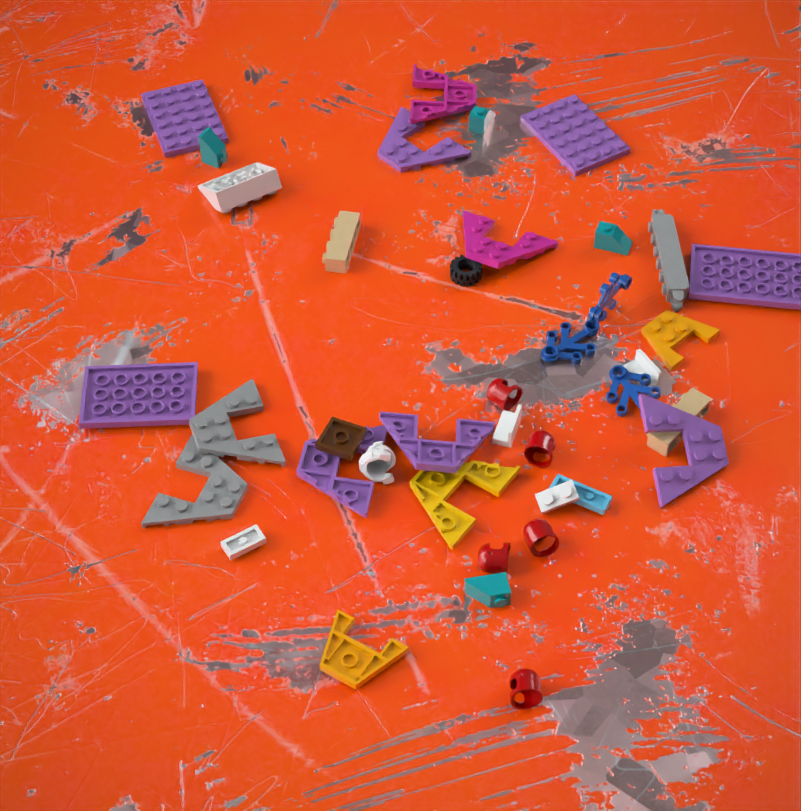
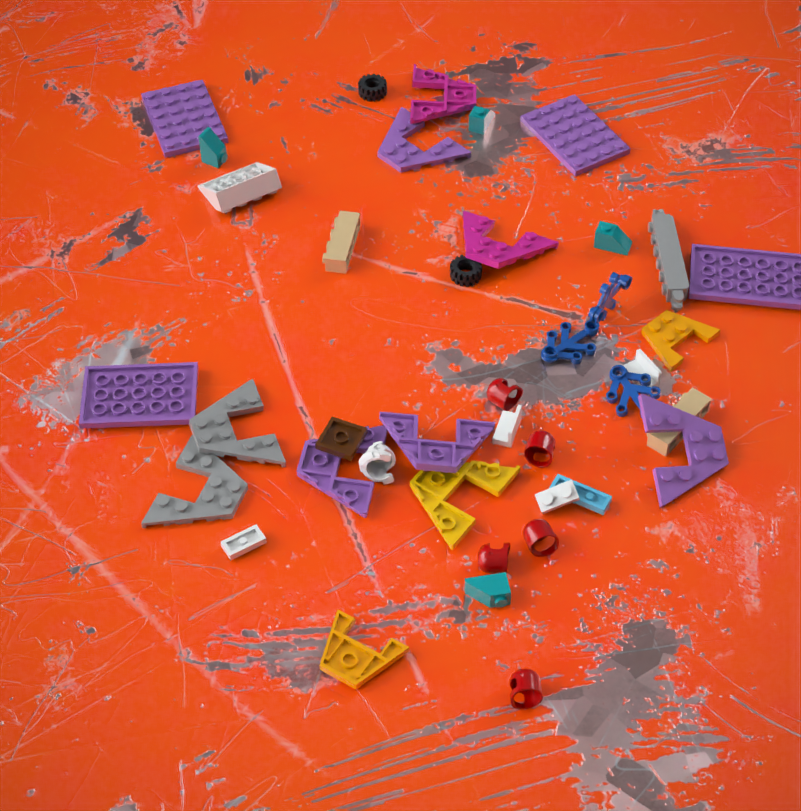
none -> black tyre [358,74,387,102]

